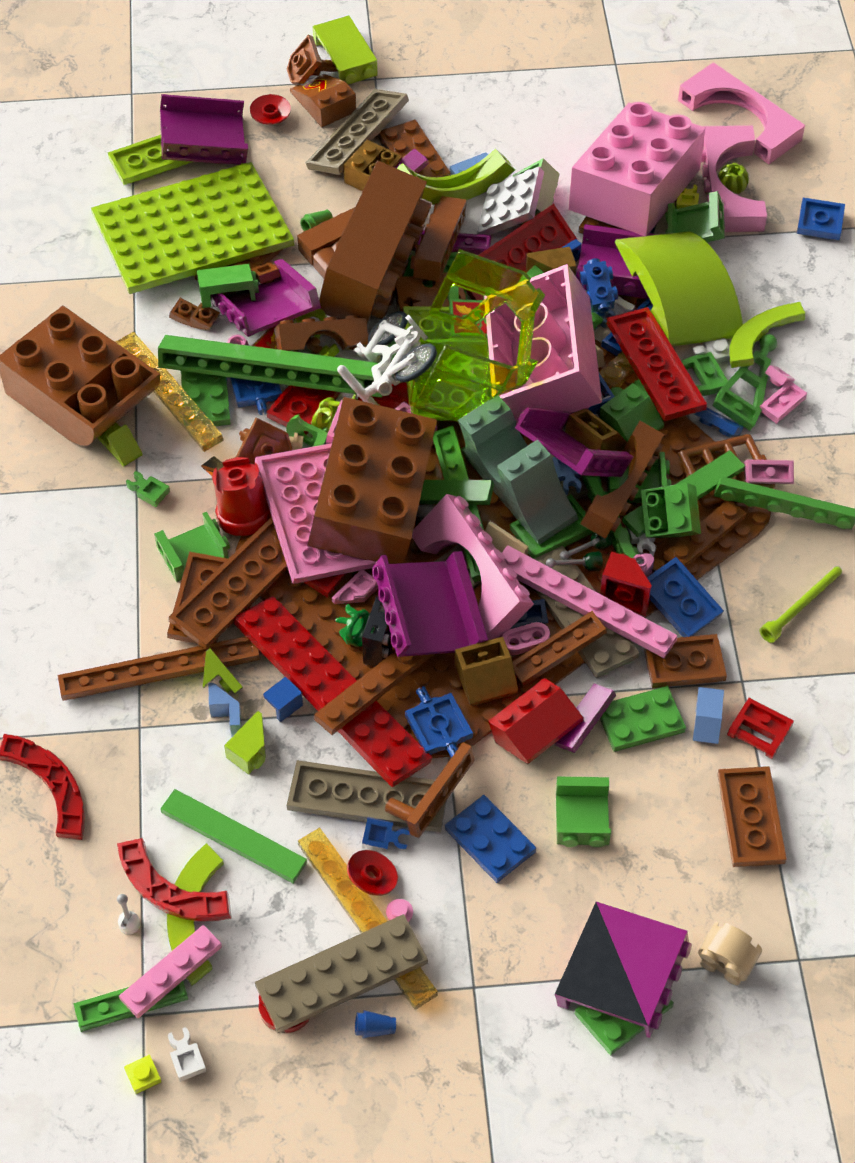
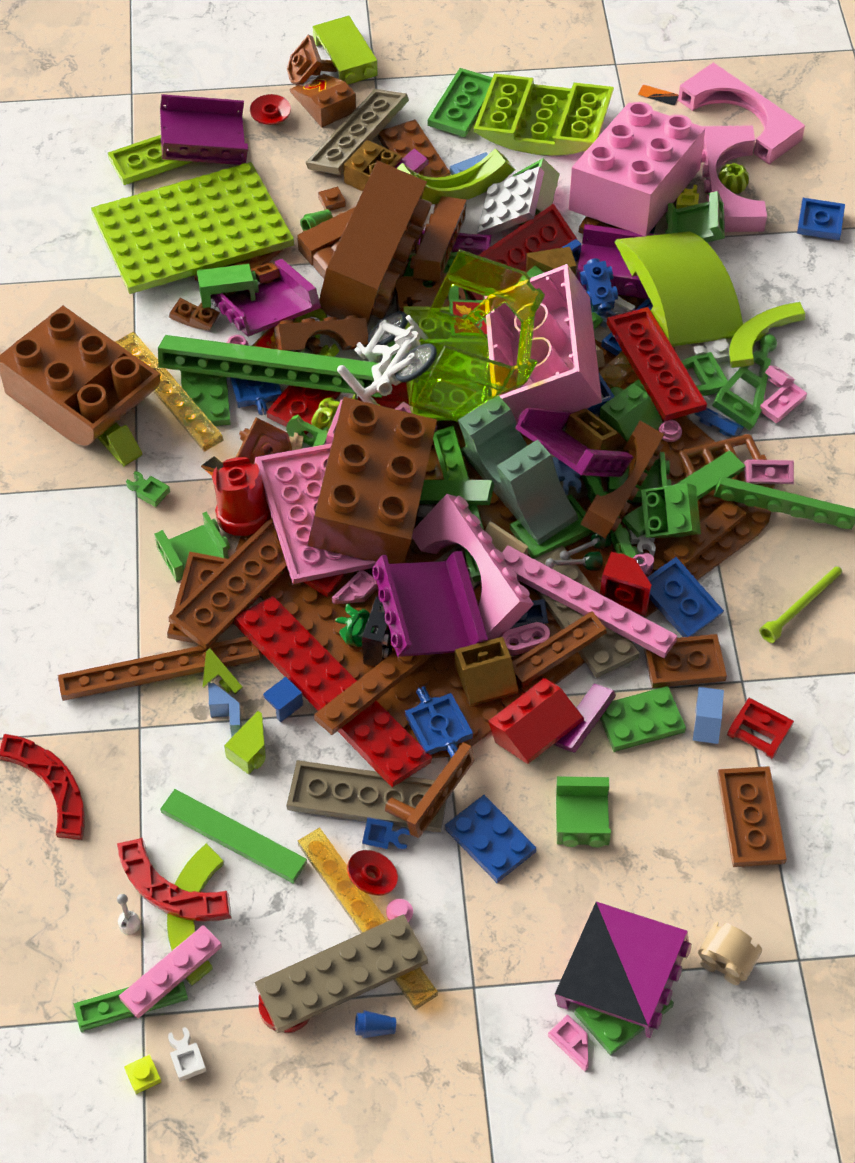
none -> dark orange plate [318,186,346,211]
none -> bright green plate [427,68,493,137]
none -> lime slope [474,73,614,156]
none -> bright pink tile [548,1014,589,1071]
none -> sticker [638,85,679,105]
none -> bright pink plate [659,420,682,442]

